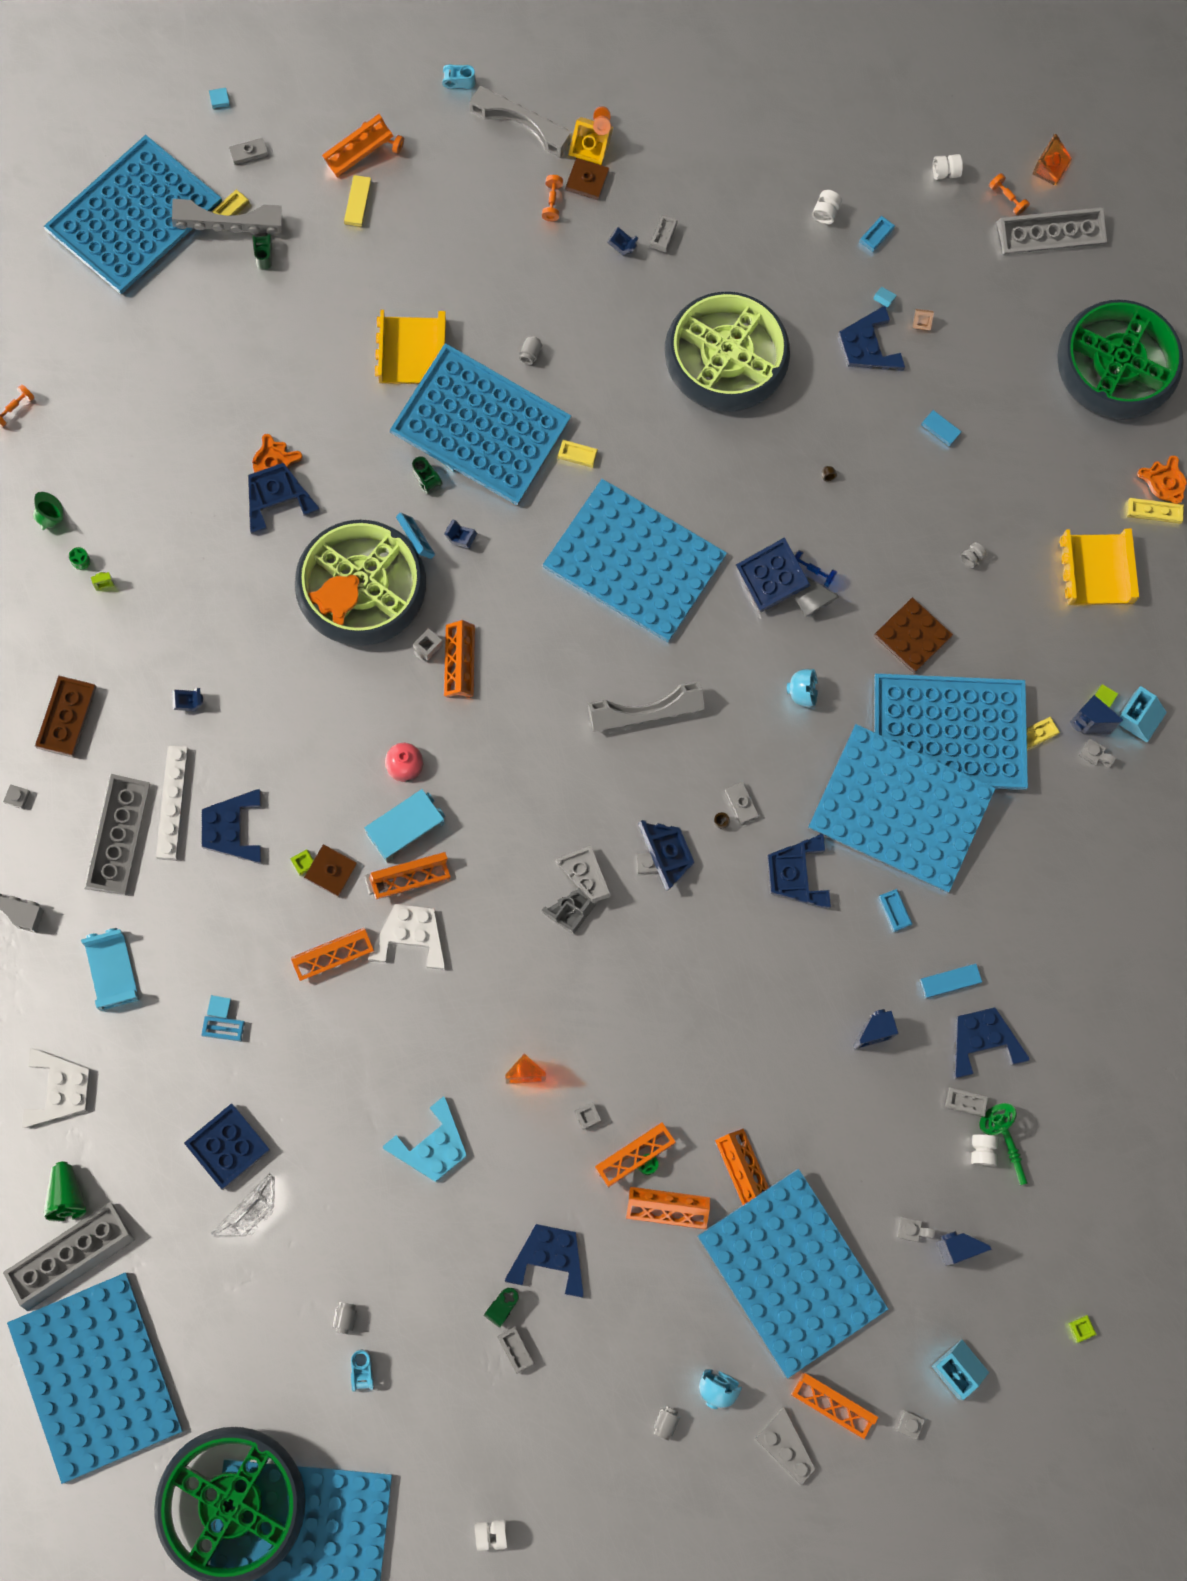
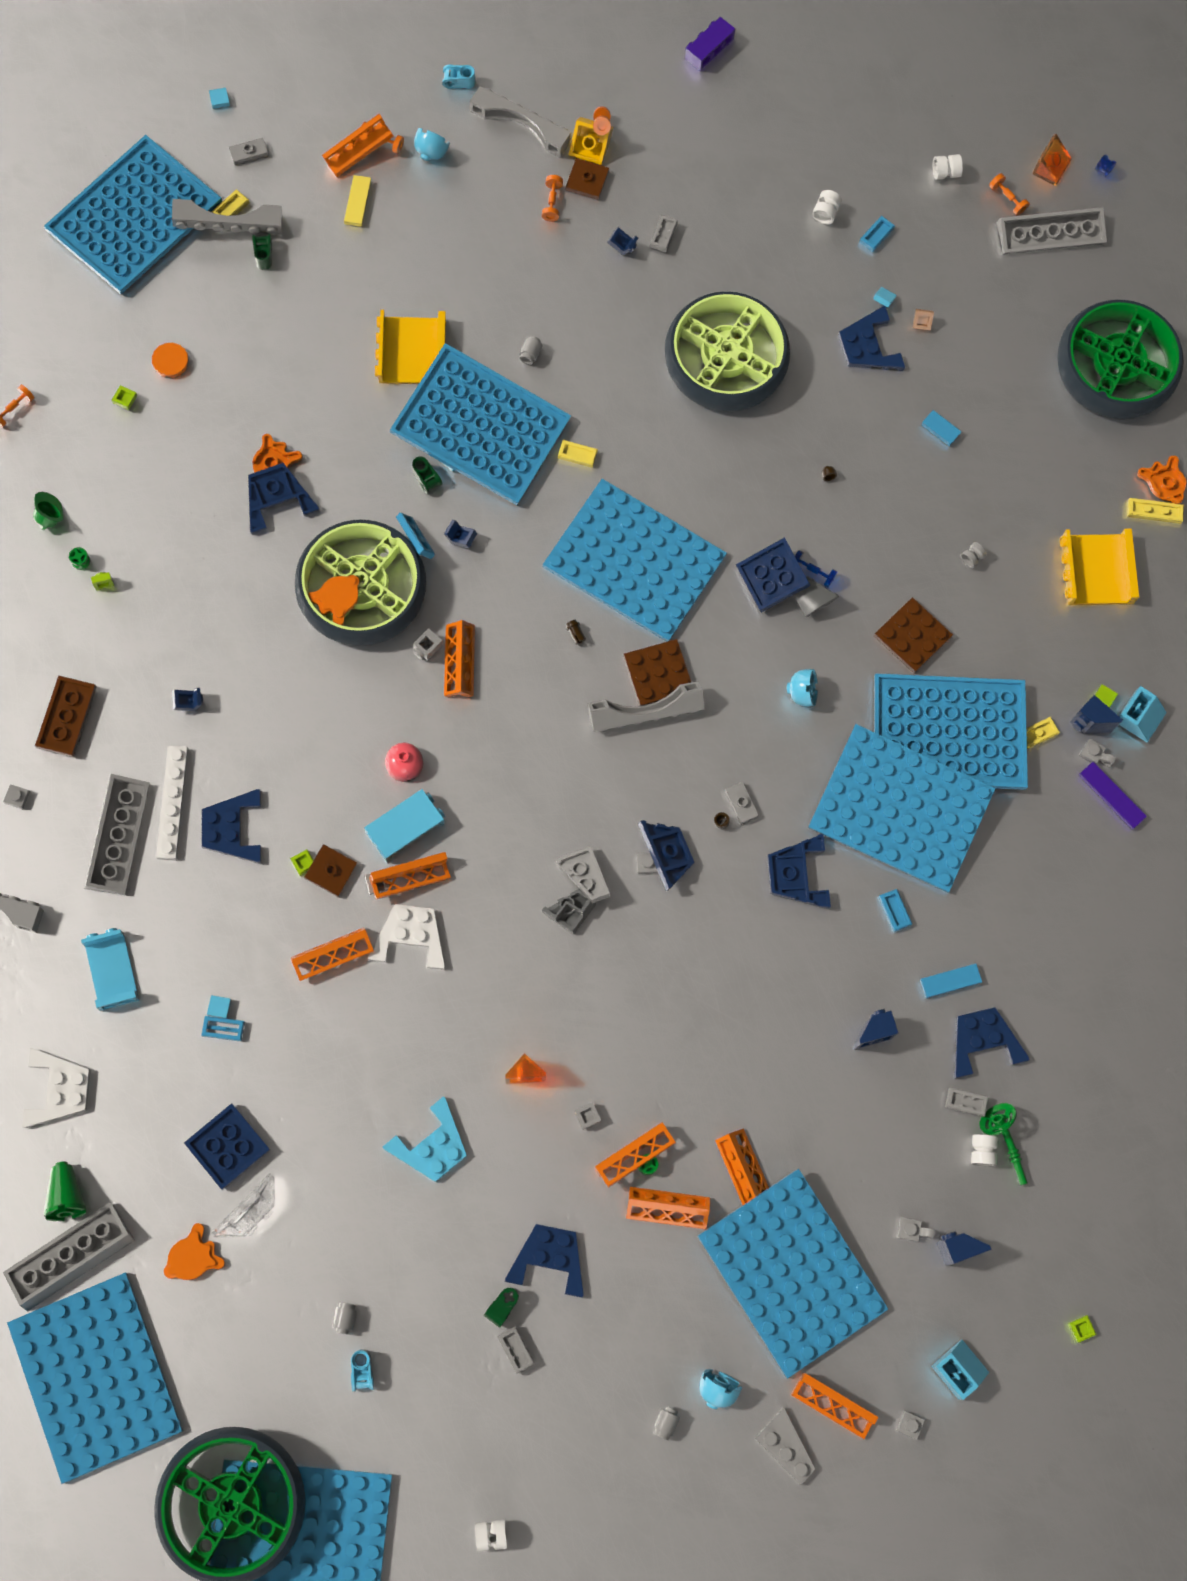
none -> lime plate [112,385,138,410]
none -> orange tile [152,342,189,378]
none -> orange tile [164,1223,225,1280]
none -> medium azure cylinder [414,128,450,162]
none -> dark brown pin [566,619,586,645]
none -> reddish brown plate [623,639,692,706]
none -> dark purple brick [685,17,736,71]
none -> dark purple tile [1079,762,1147,830]
none -> clear blue wheel [1095,154,1117,177]

